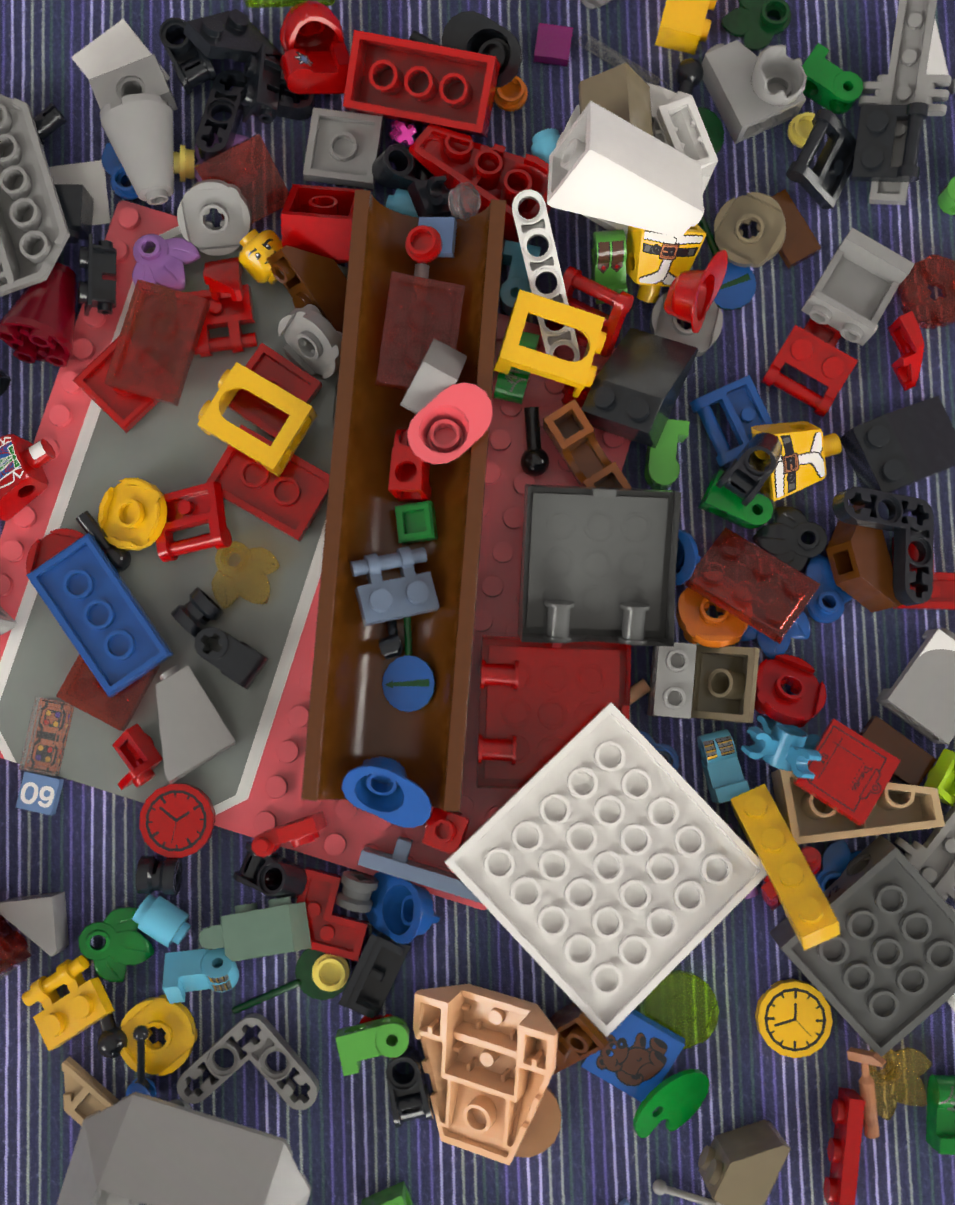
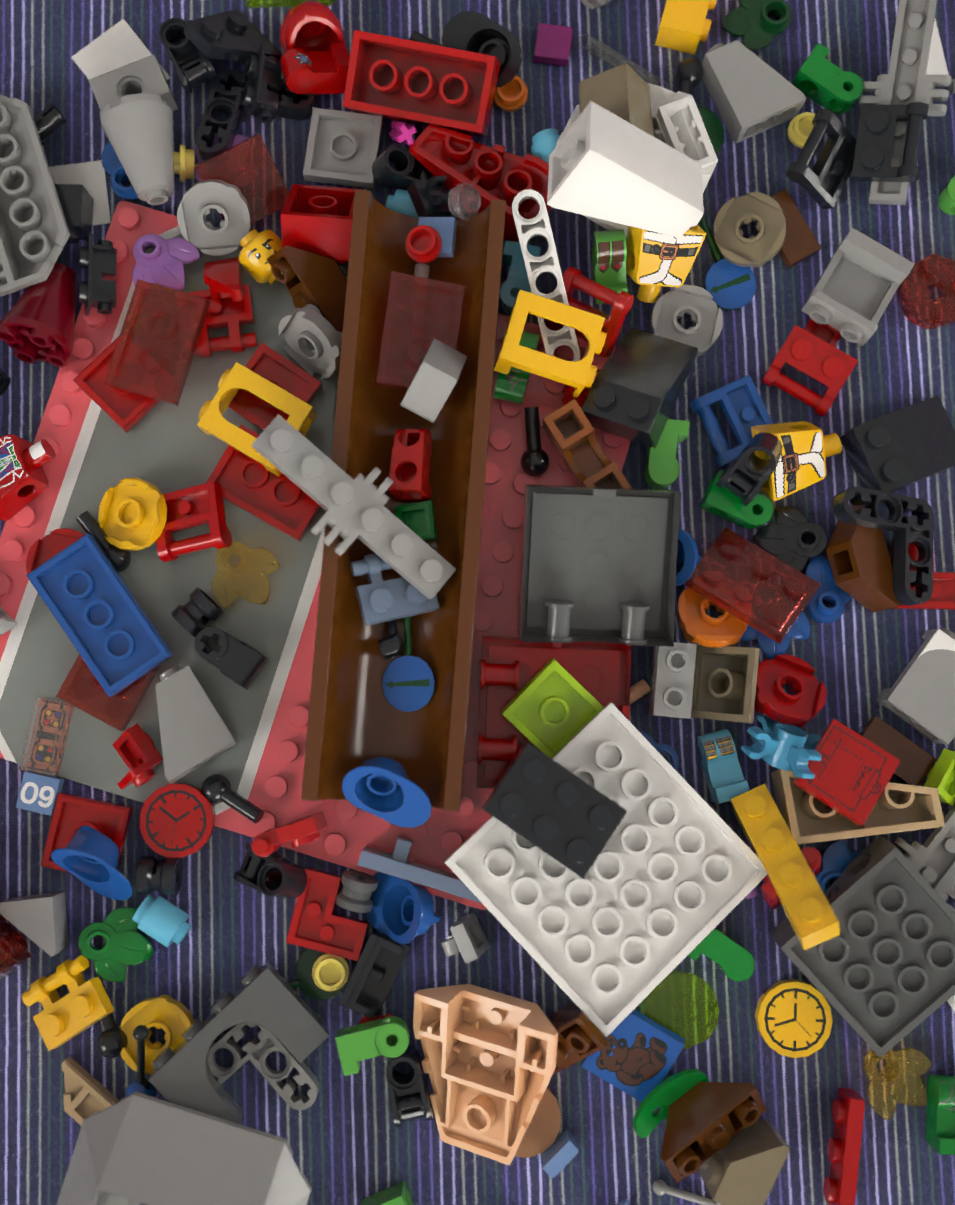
medium azure leg [162,948,239,1004] -> none
sand green hinge [198,896,312,962] -> none
coral piece [407,382,493,464] -> none
red bracket [422,807,470,855] -> none
red piece [664,250,728,333] -> none
light grey hair [751,44,807,107] -> none
nougat piece [847,1047,886,1139] -> none
red slope [887,311,925,391] -> none
none -> red tile [40,792,133,872]
none -> blue piece [51,825,133,900]
none -> dark grey arch [148,961,329,1124]
none -> black bar [201,774,264,824]
none -> light grey hinge [251,414,456,600]
none -> light grey tile [441,912,490,964]
none -> black brick [481,743,627,878]
none -> lime plate [500,658,604,758]
none -> medium blue tile [540,1128,579,1178]
none -> reddish brown slope [660,1082,767,1184]
none -> green leg [687,927,755,981]

